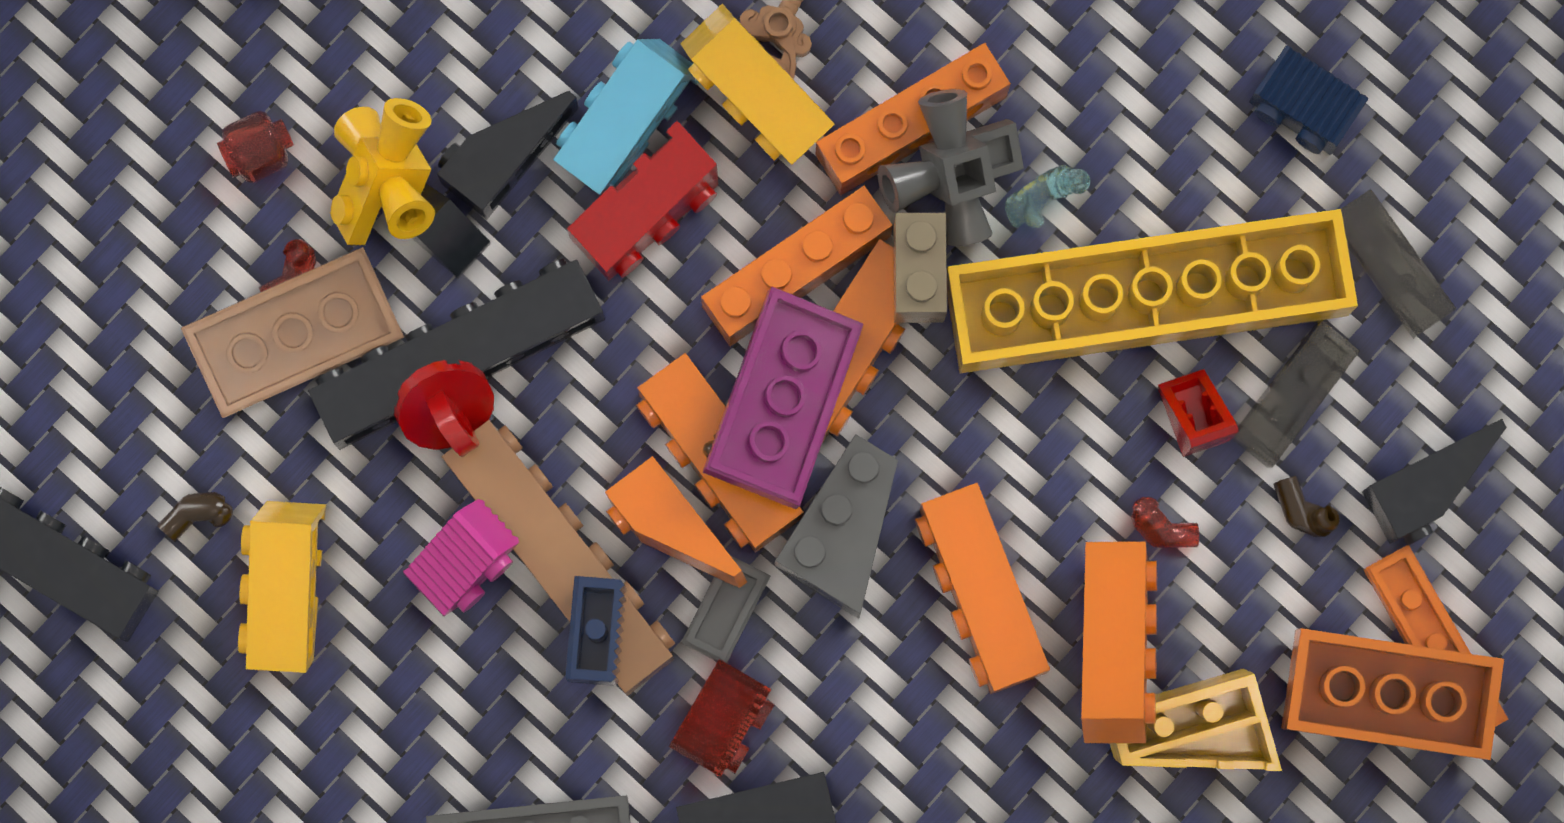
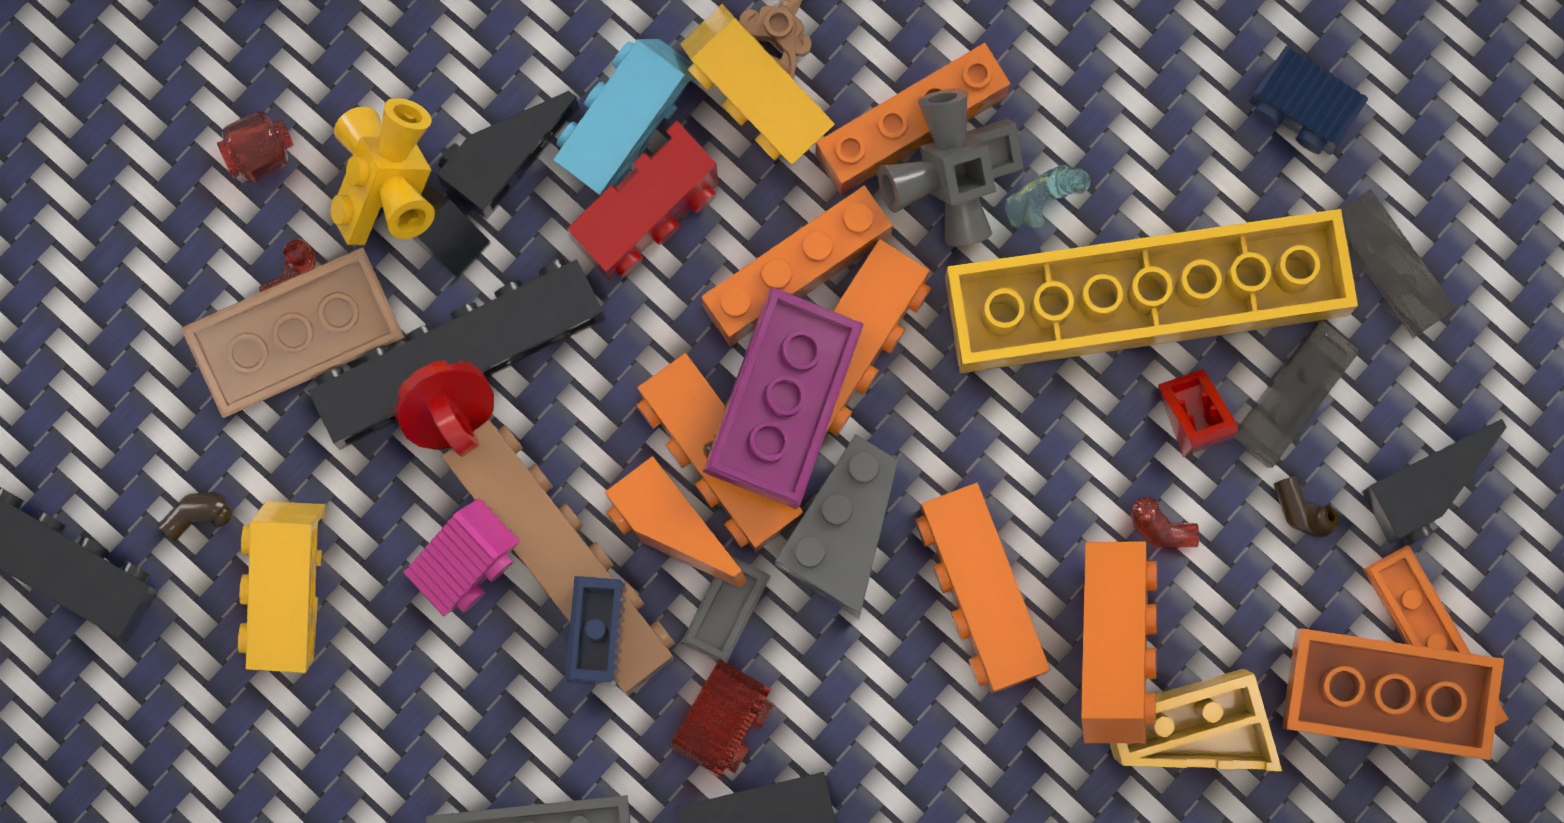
dark tan brick [893,213,947,323] -> none

